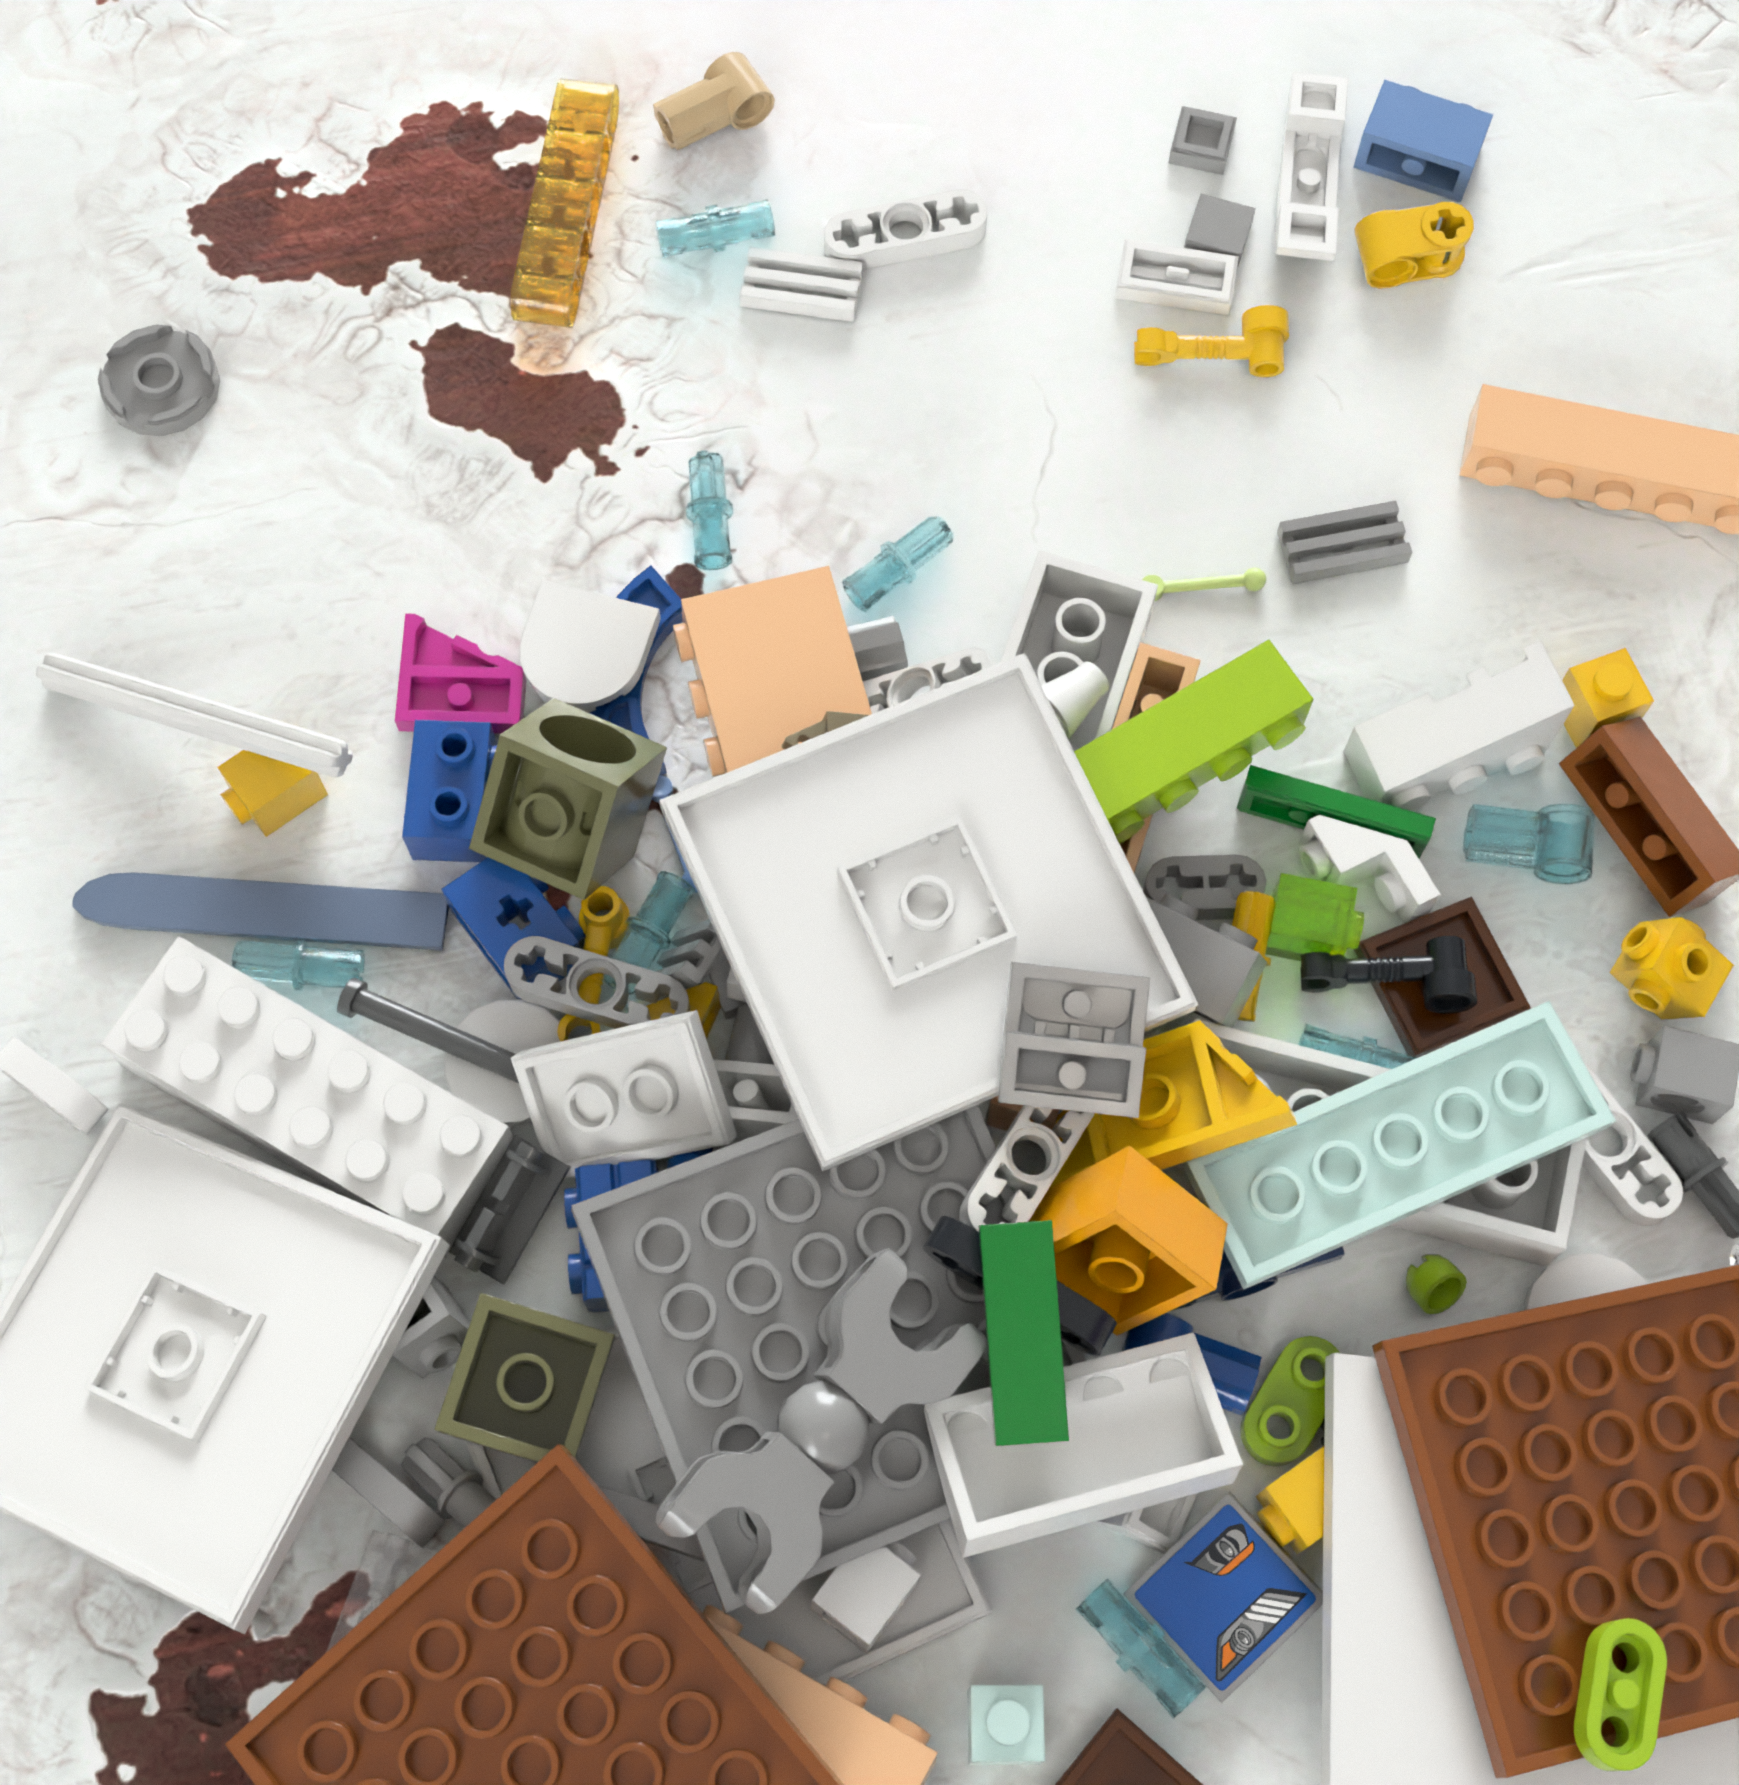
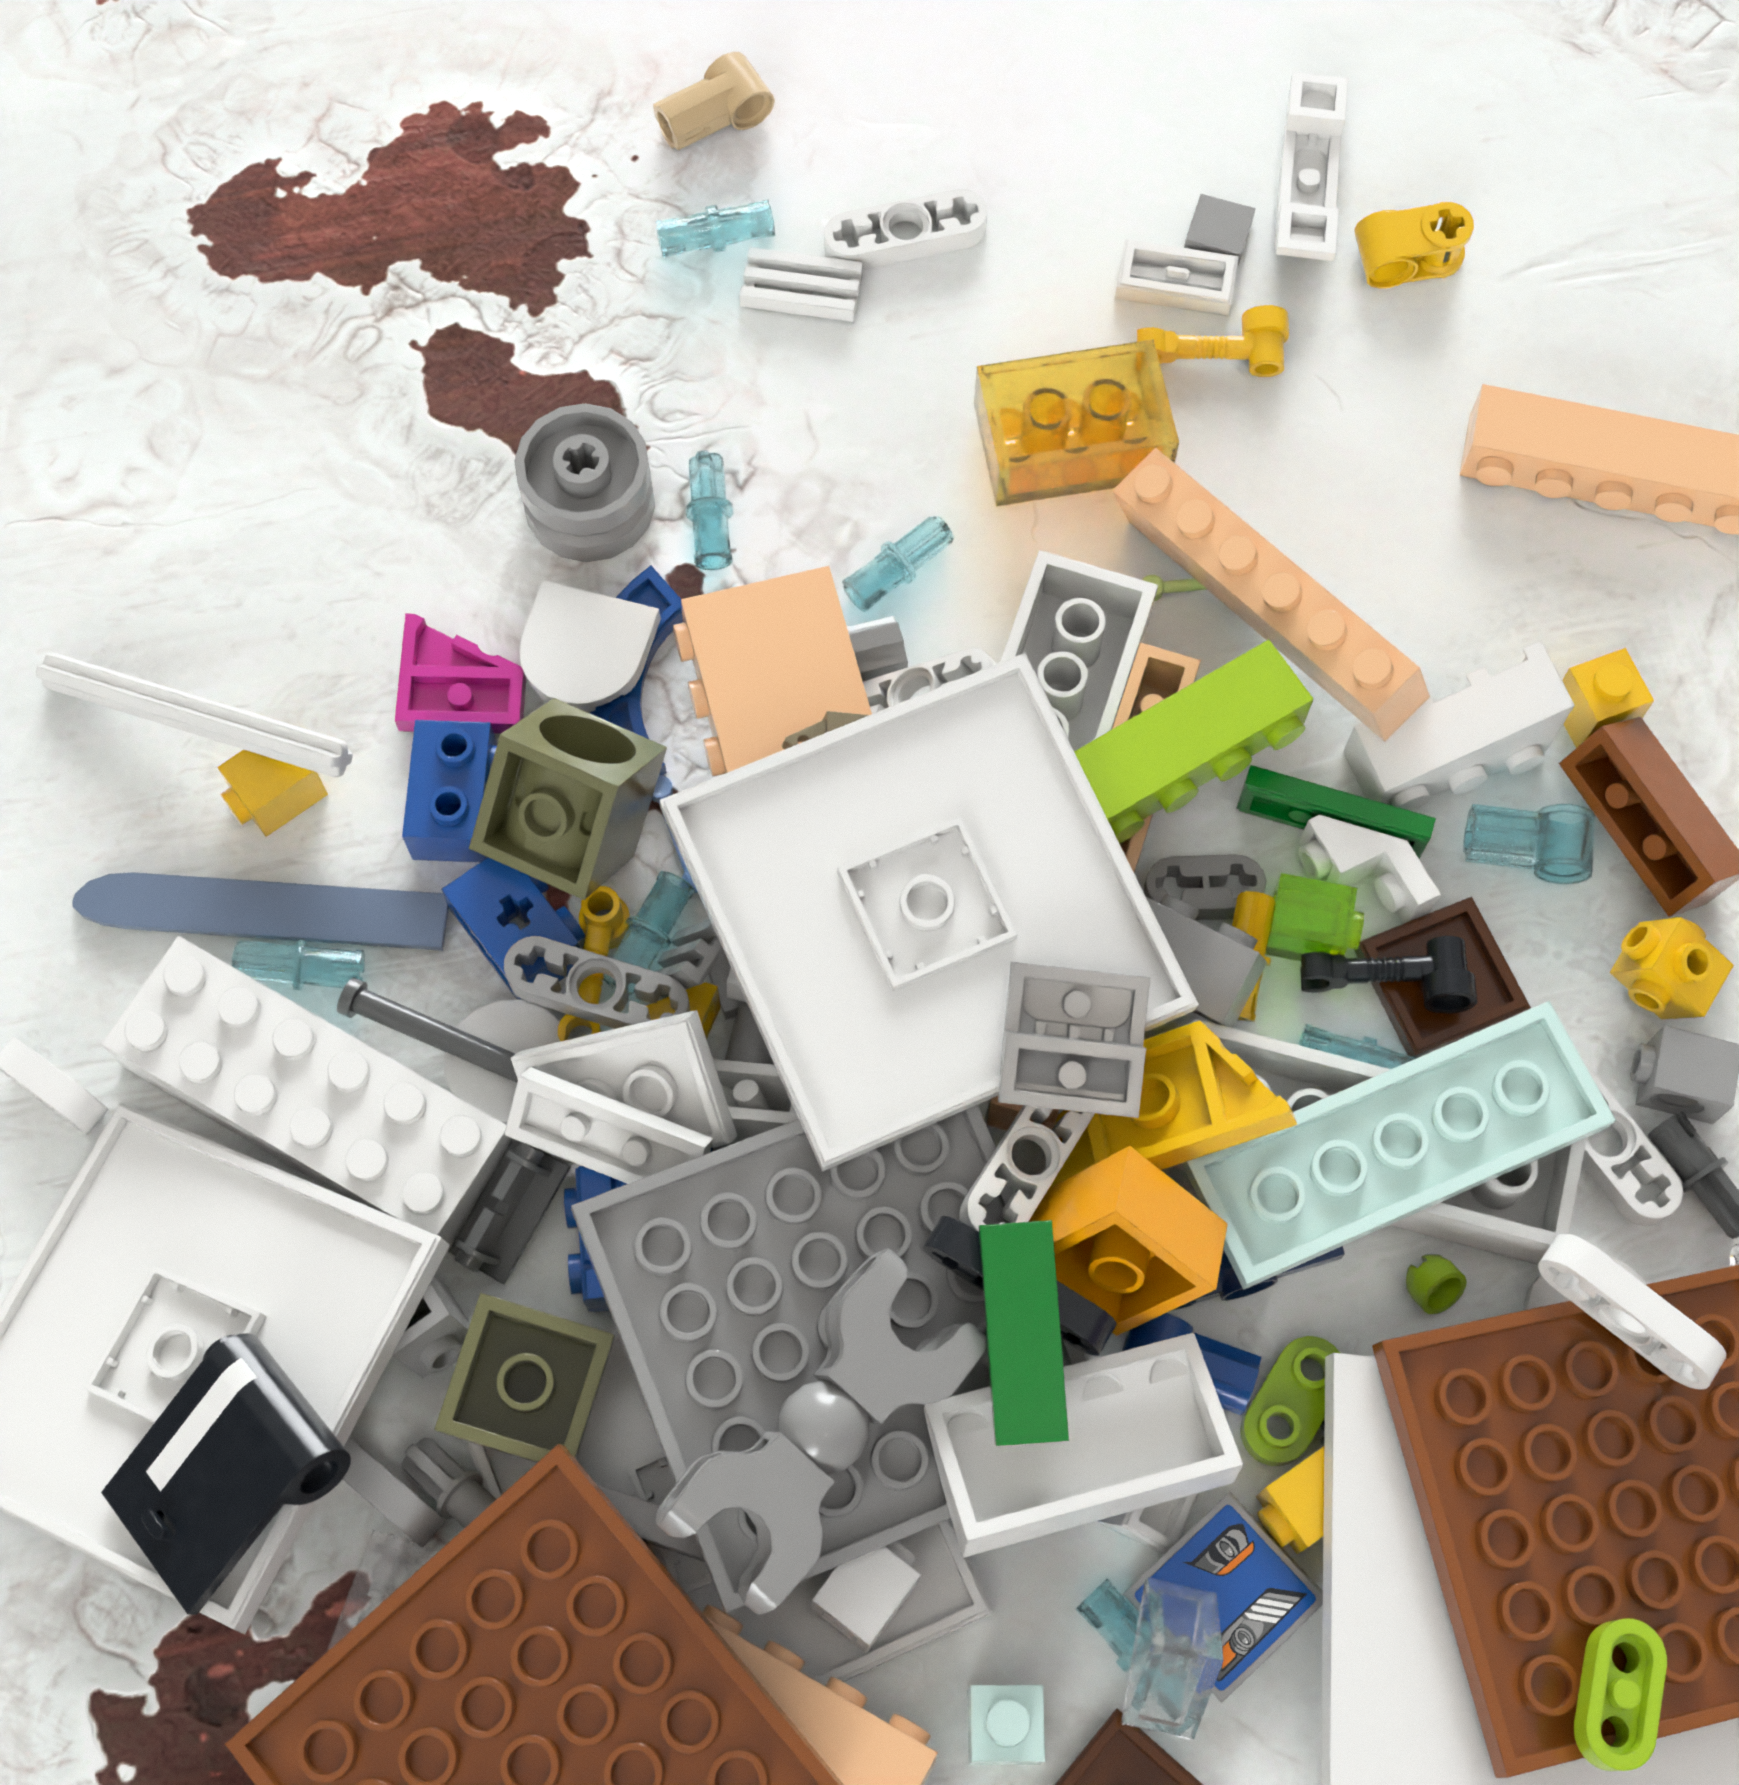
light grey tile [97,325,220,436] -> none
clear yellow beam [511,78,619,328] -> none
white cone [1041,661,1109,740] -> none
light grey tile [1168,106,1237,175] -> none
light grey tile [1277,500,1413,584] -> none
medium blue brick [1353,79,1494,203] -> none
none -> black door [101,1333,351,1615]
none -> white plate [504,1067,714,1184]
none -> light grey wheel [514,403,655,562]
none -> clear yellow brick [974,339,1179,507]
none -> light nougat brick [1112,448,1430,741]
none -> clear slope [1121,1577,1224,1740]
none -> white beam [1538,1234,1726,1389]

